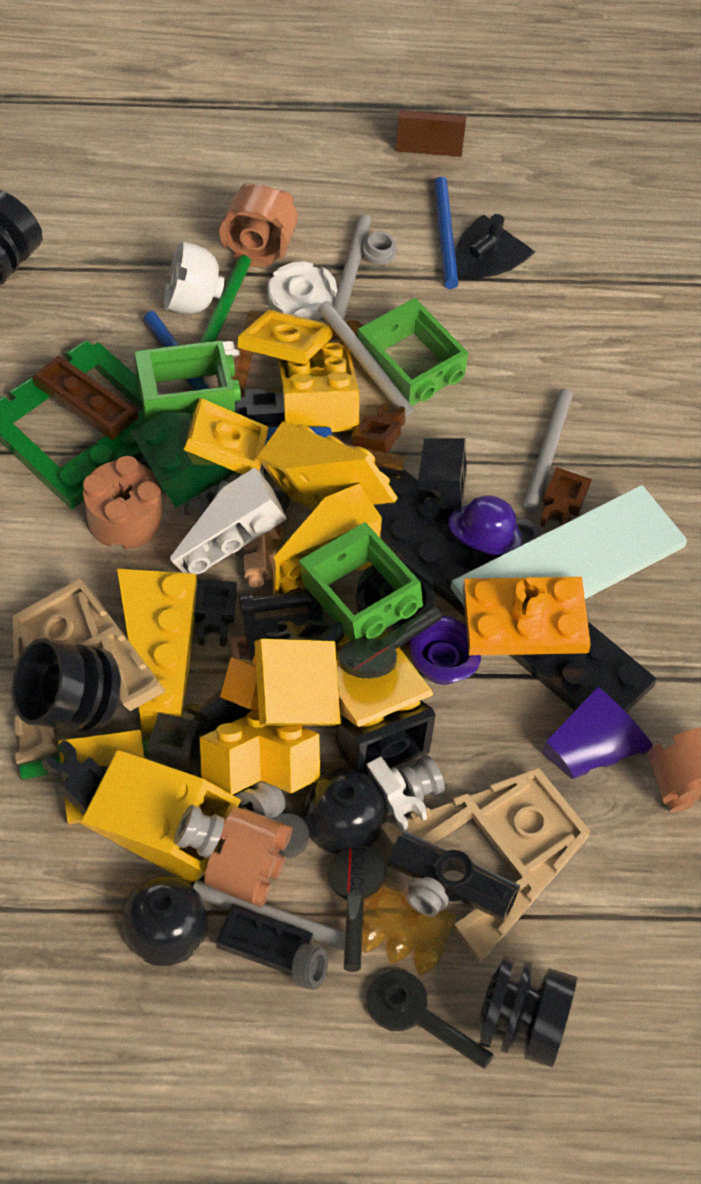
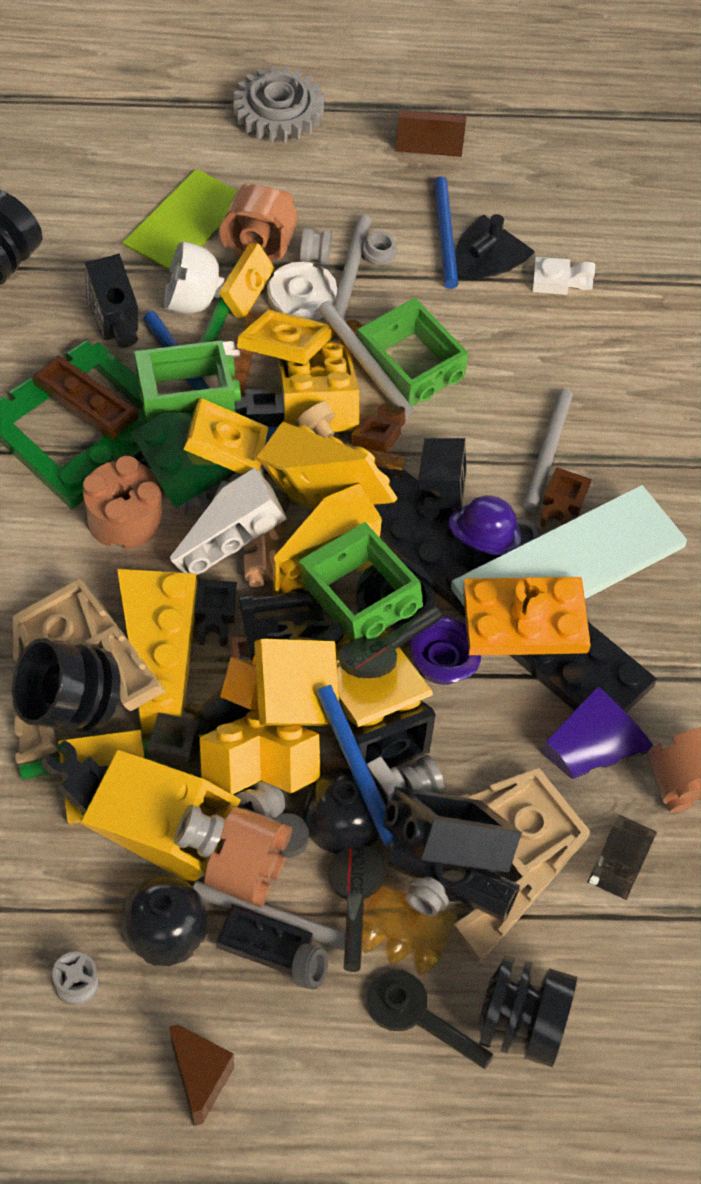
none -> light grey wheel [52,952,99,1006]
none -> black torso [85,253,138,348]
none -> lime window [122,168,238,270]
none -> reddish brown slope [169,1024,234,1126]
none -> yellow plate [219,243,275,318]
none -> light grey gear [233,66,324,143]
none -> tan tile [296,401,335,438]
none -> light grey wheel [300,227,332,265]
none -> blue bar [316,684,397,847]
none -> black window [383,787,522,872]
none -> white plate [533,257,595,295]
none -> clear smoke slope [587,814,657,900]

